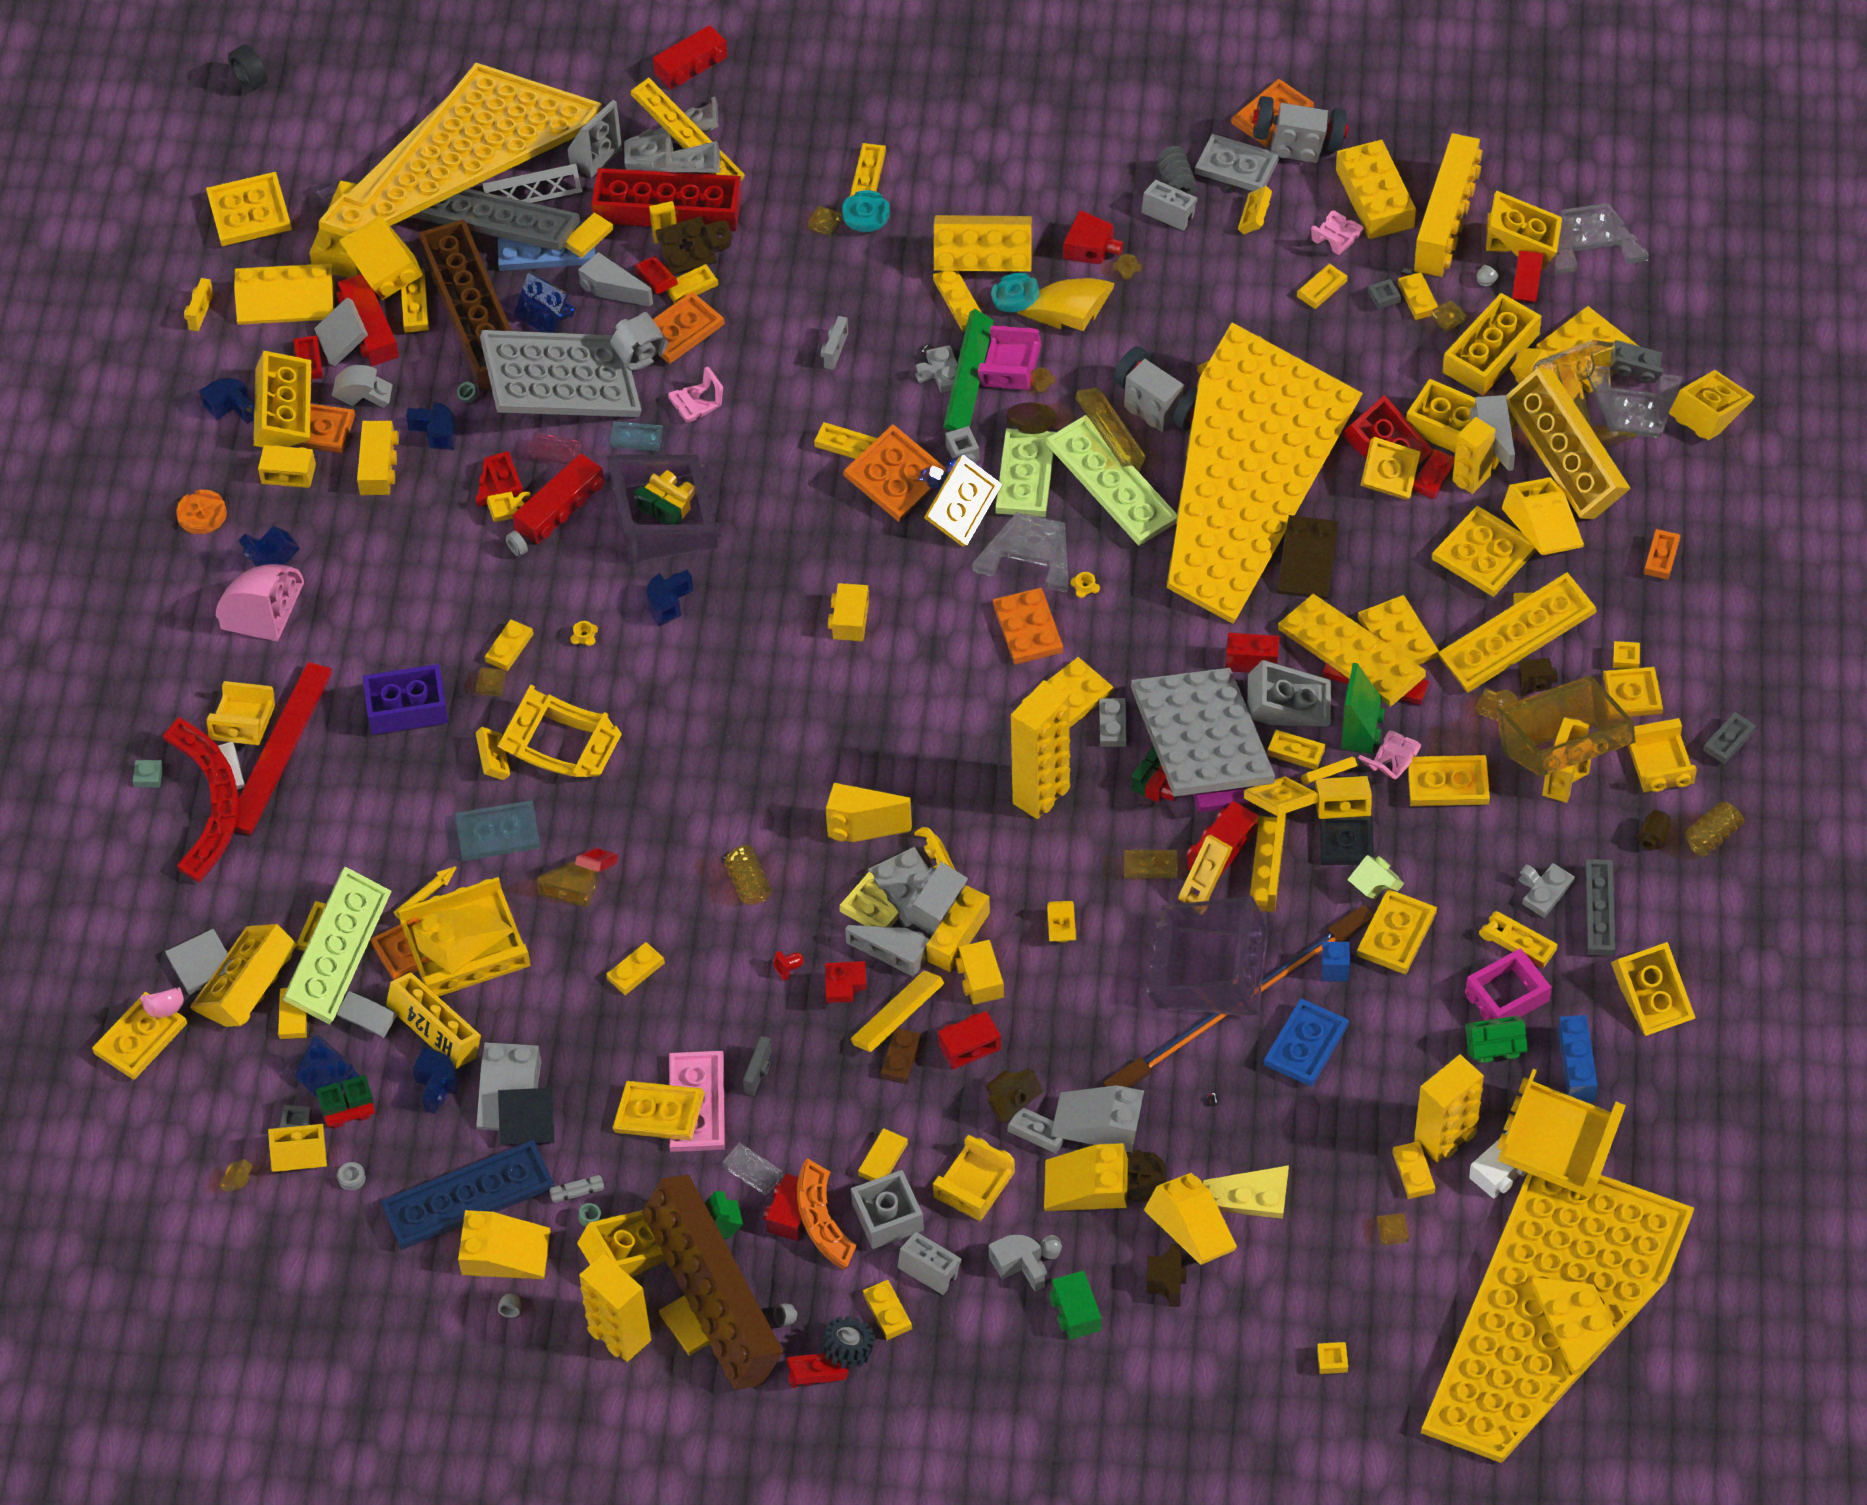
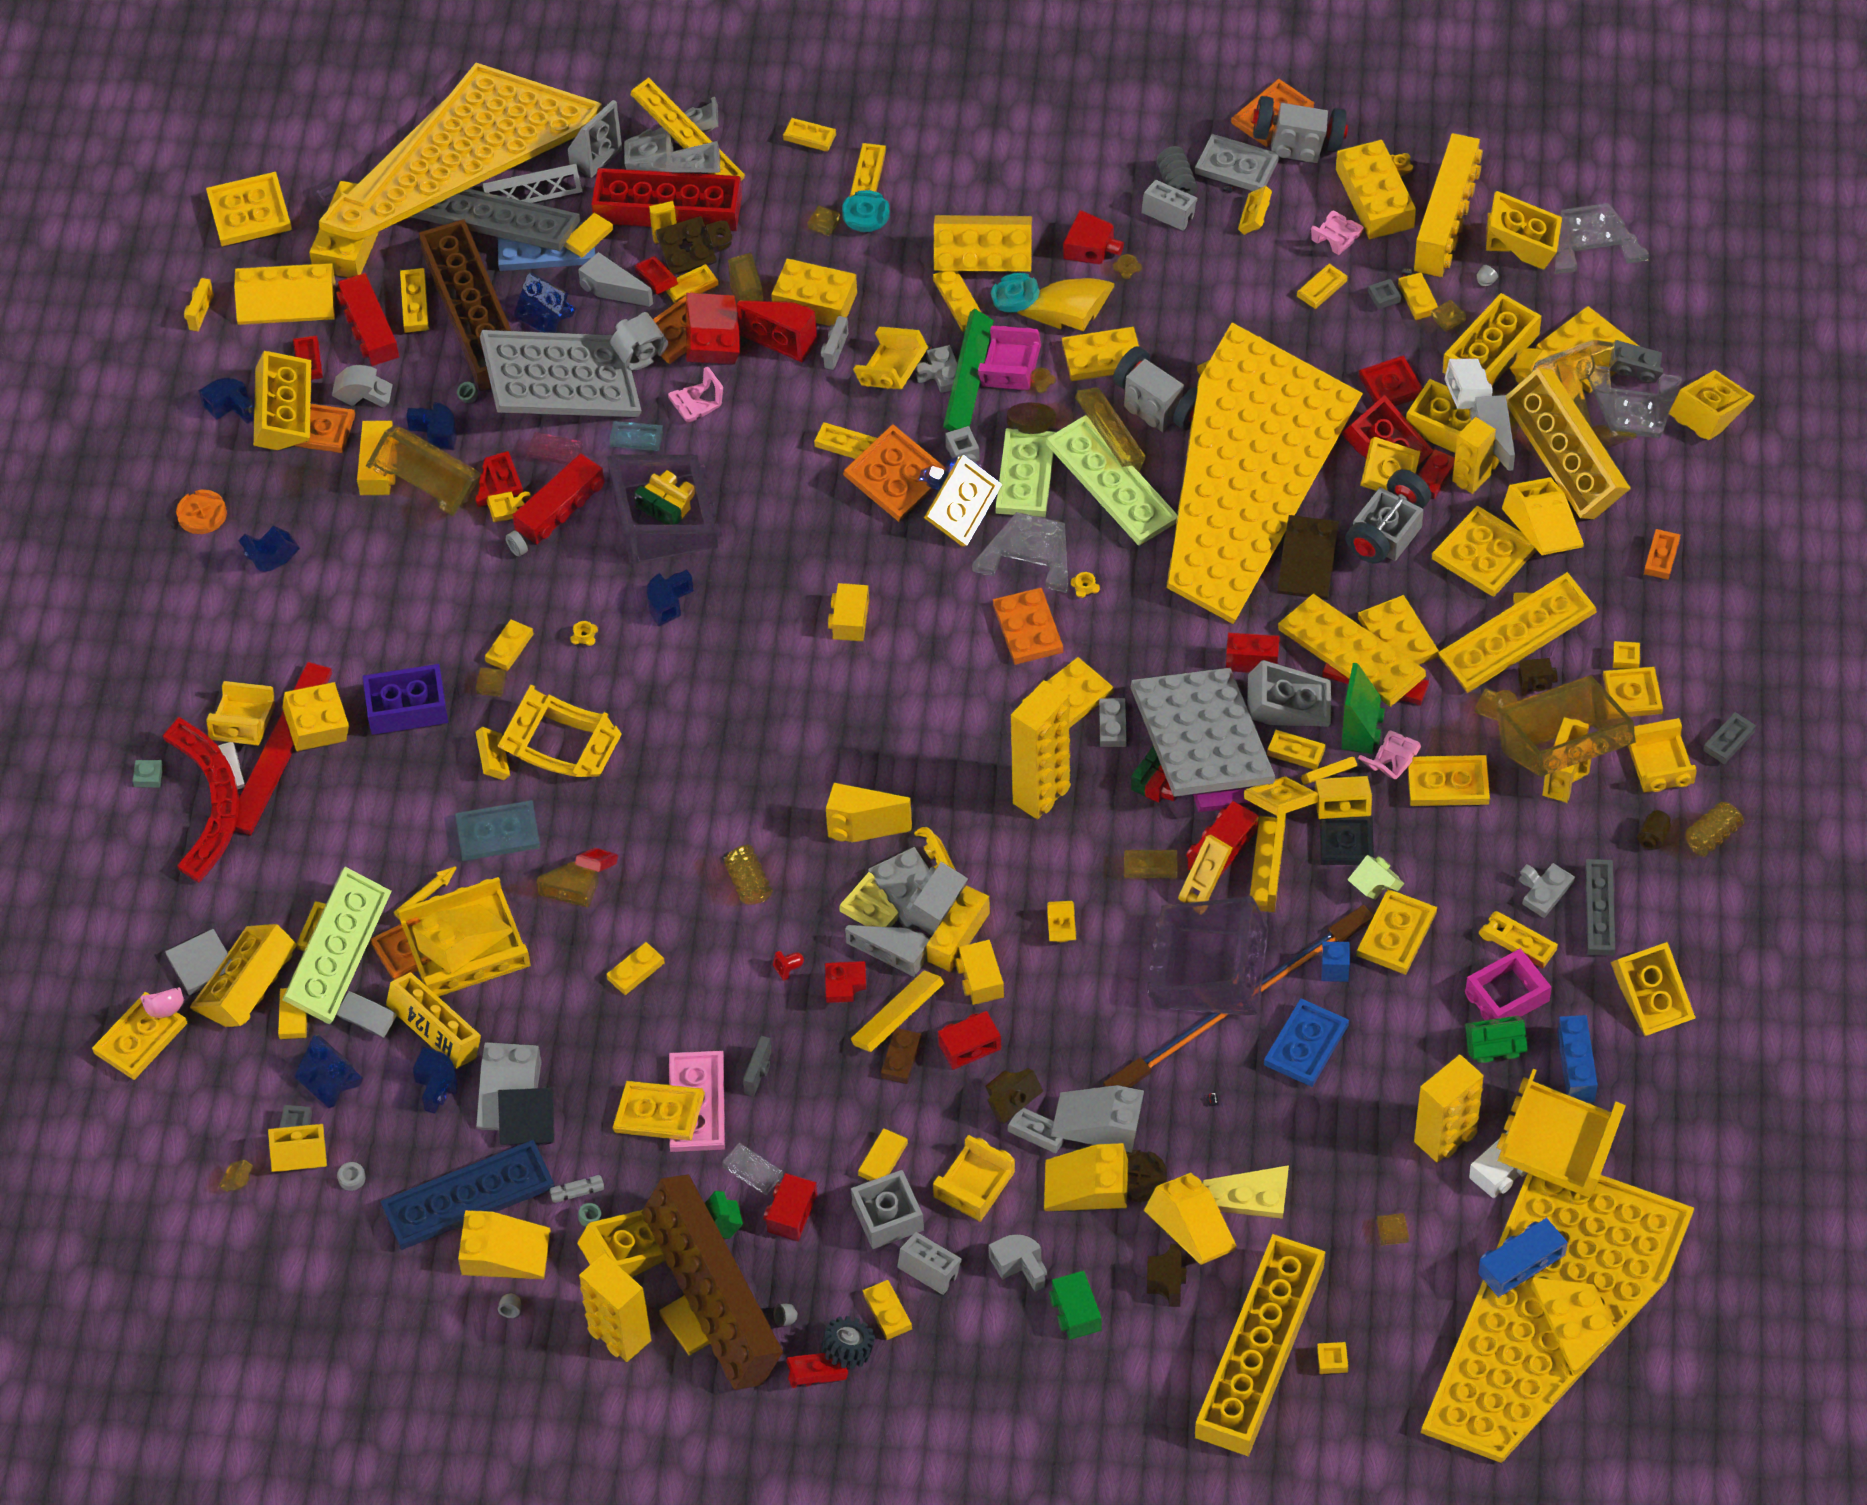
bright pink brick [216,564,304,642] -> none
black tyre [228,44,268,92] -> none
yellow brick [258,445,316,488] -> none
light grey tile [314,298,368,366] -> none
dark green hips [316,1074,375,1129] -> none
yellow slope [339,215,423,300] -> none
red brick [653,25,728,90] -> none
orange tile [797,1158,857,1270] -> none
light grey hinge [1039,1235,1062,1259] -> none
yellow plate [1392,1141,1435,1199] -> none
red tile [1512,250,1543,303] -> none
none -> yellow brick [282,682,349,751]
none -> clear yellow windscreen [366,425,481,516]
none -> red slope [686,293,740,364]
none -> clear yellow slope [728,252,763,303]
none -> red slope [737,301,817,362]
none -> yellow brick [771,258,857,326]
none -> yellow plate [783,118,836,152]
none -> yellow panel [853,327,928,390]
none -> yellow plate [1062,326,1139,381]
none -> yellow brick [1195,1234,1325,1457]
none -> brick [1345,470,1431,564]
none -> red tile [1358,355,1423,406]
none -> yellow plate [1390,153,1413,176]
none -> white brick [1445,359,1492,409]
none -> blue brick [1478,1218,1567,1298]

